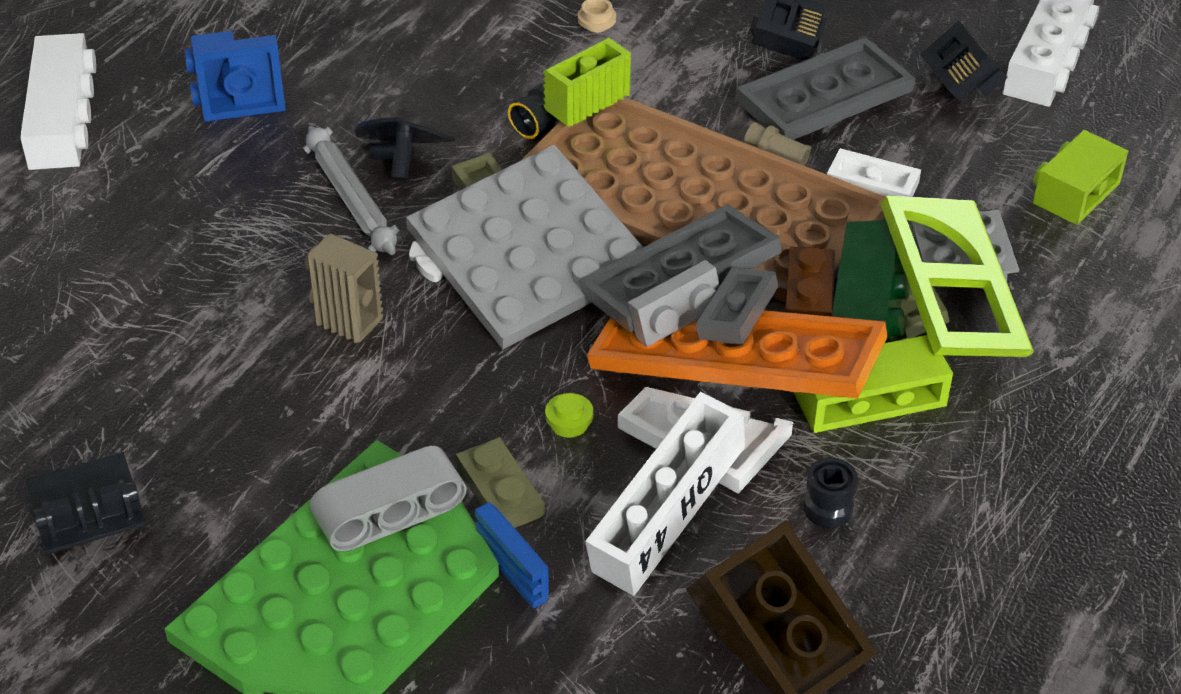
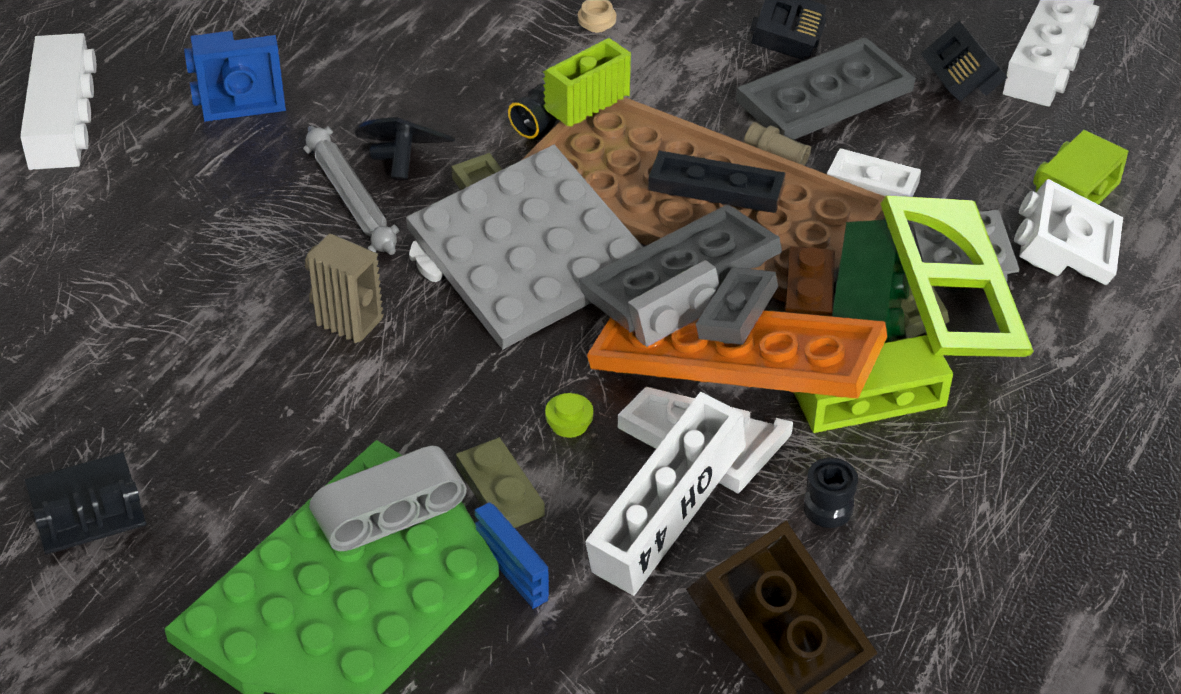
none -> black plate [648,150,786,213]
none -> white plate [1014,179,1123,285]

